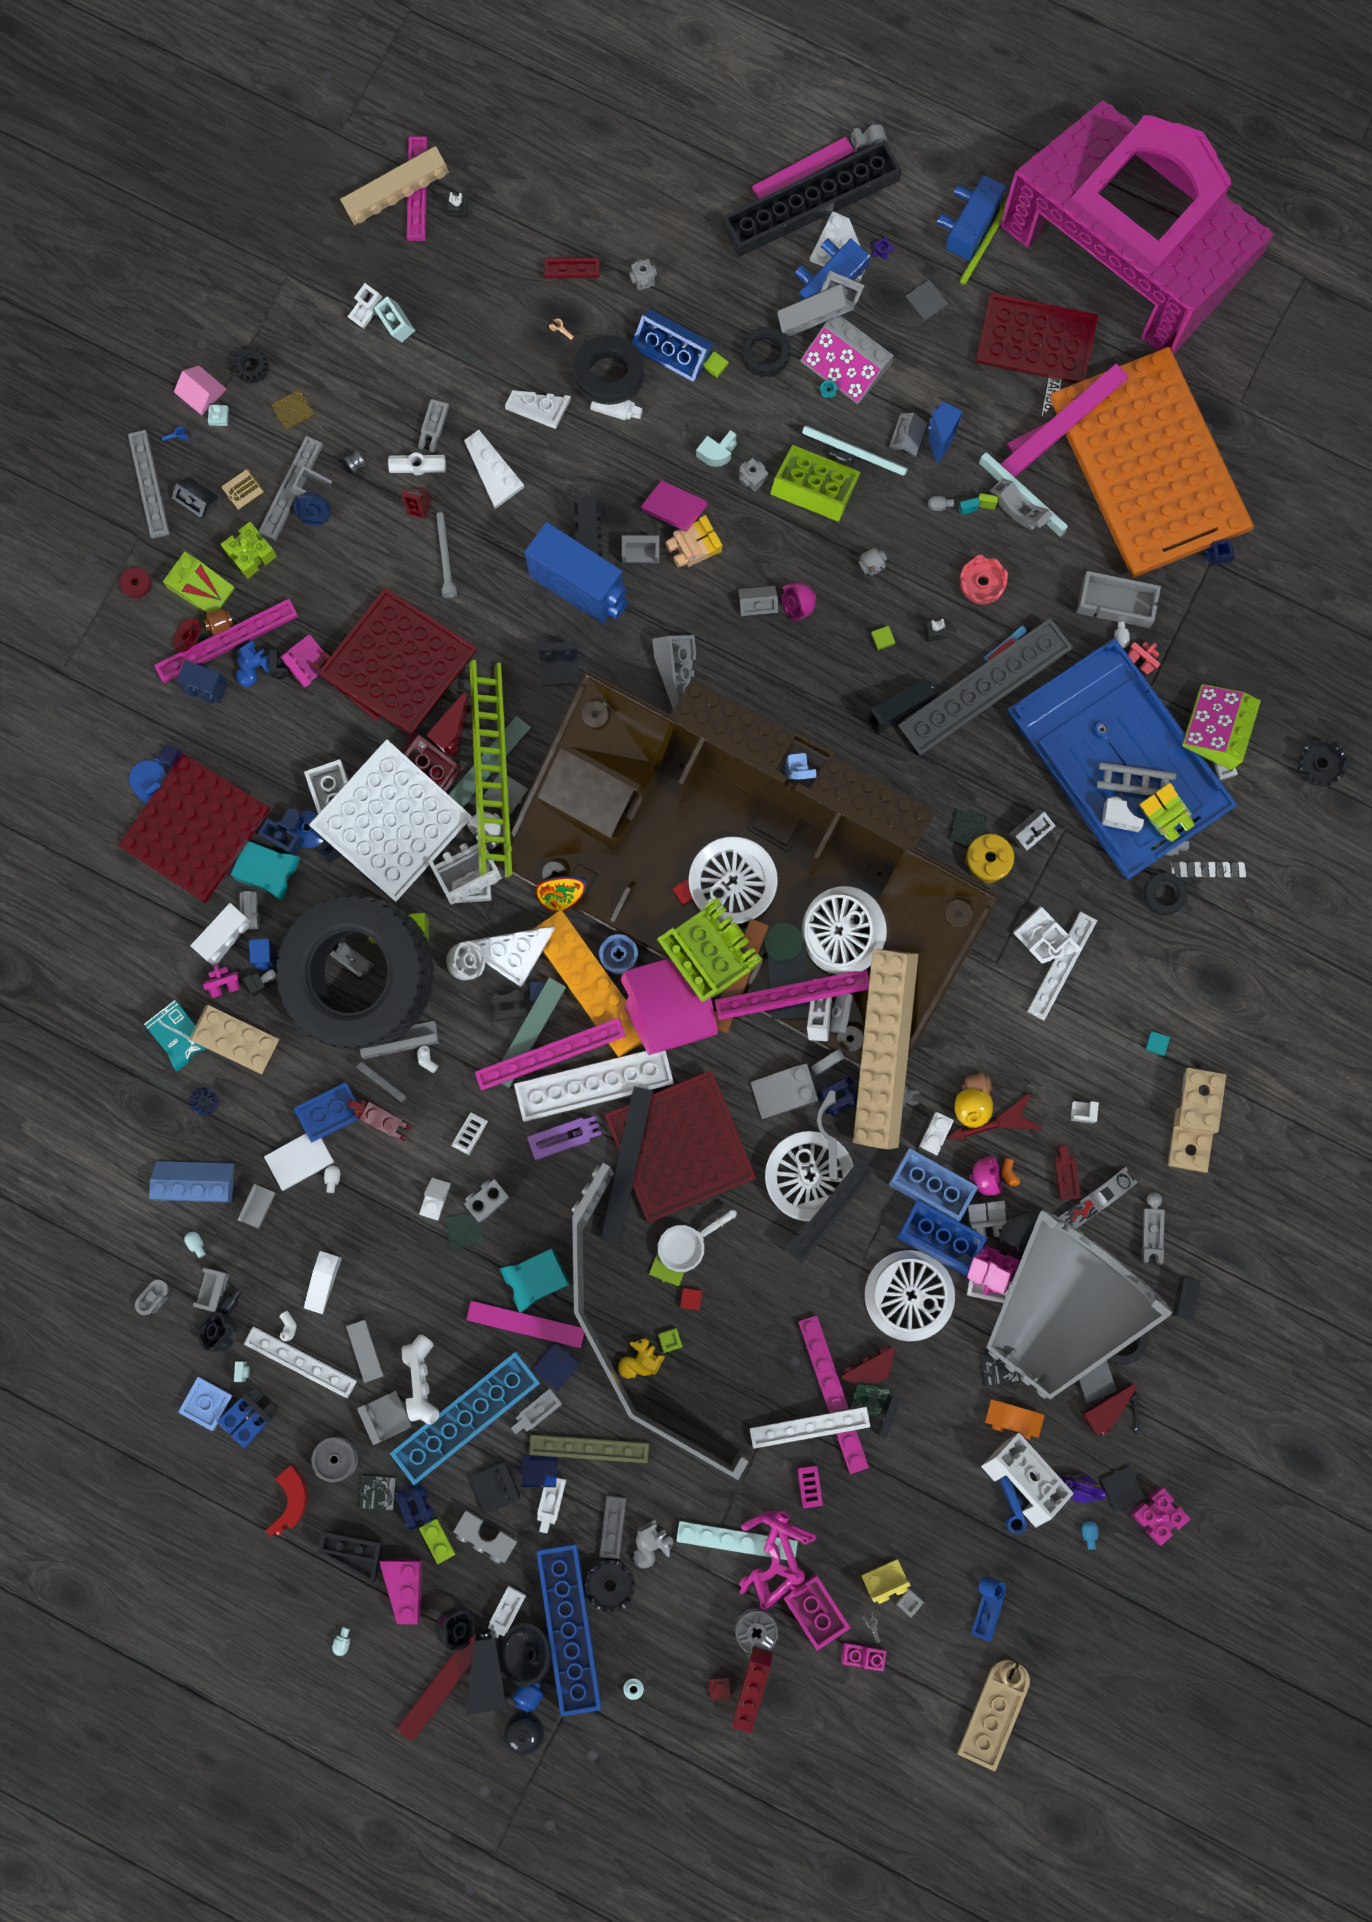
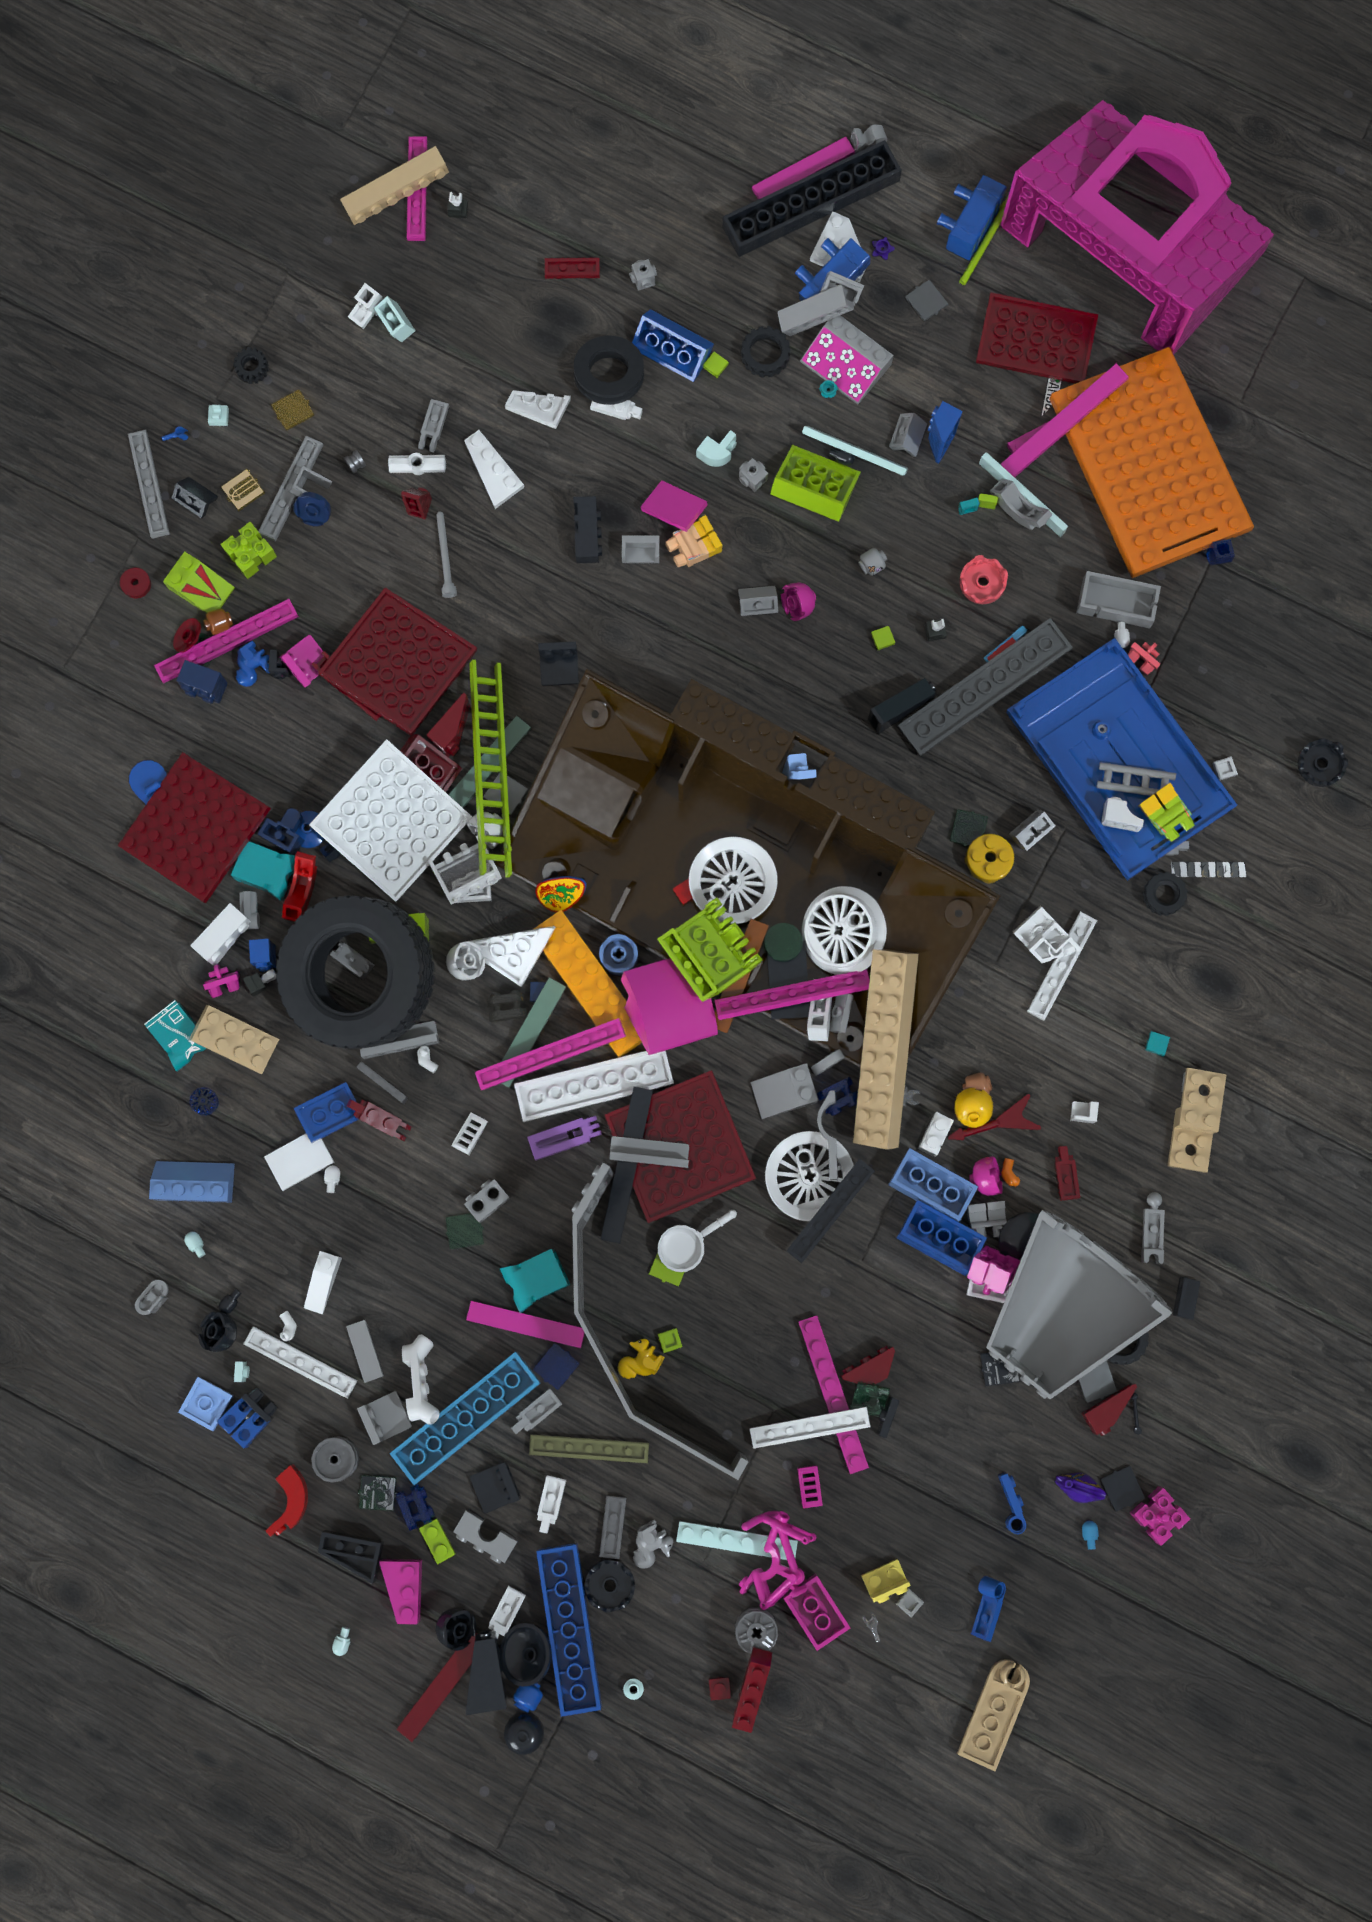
clear blue panel [153,745,182,769] -> none
bright pink slope [174,365,226,416] -> none
light grey panel [193,1268,229,1312] -> none
light grey panel [238,1184,276,1229] -> none
white brick [304,760,349,814] -> none
white slope [419,1178,451,1221] -> none
clear blue piece [520,1456,559,1488] -> none
blue brick [525,522,628,625] -> none
light nougat hand [549,319,574,340] -> none
light grey wedge [652,635,696,710] -> none
red tile [680,1288,702,1311] -> none
dark pink slope [841,1643,887,1671] -> none
white piece [865,1250,955,1341] -> none
light grey cylinder [928,496,954,511] -> none
white plate [981,1433,1074,1527] -> none
orange brick [985,1399,1044,1440] -> none
piece [1059,1167,1138,1228] -> none
slope [1182,684,1261,771] -> none
none -> red arch [282,851,317,922]
none -> light grey panel [609,1136,689,1168]

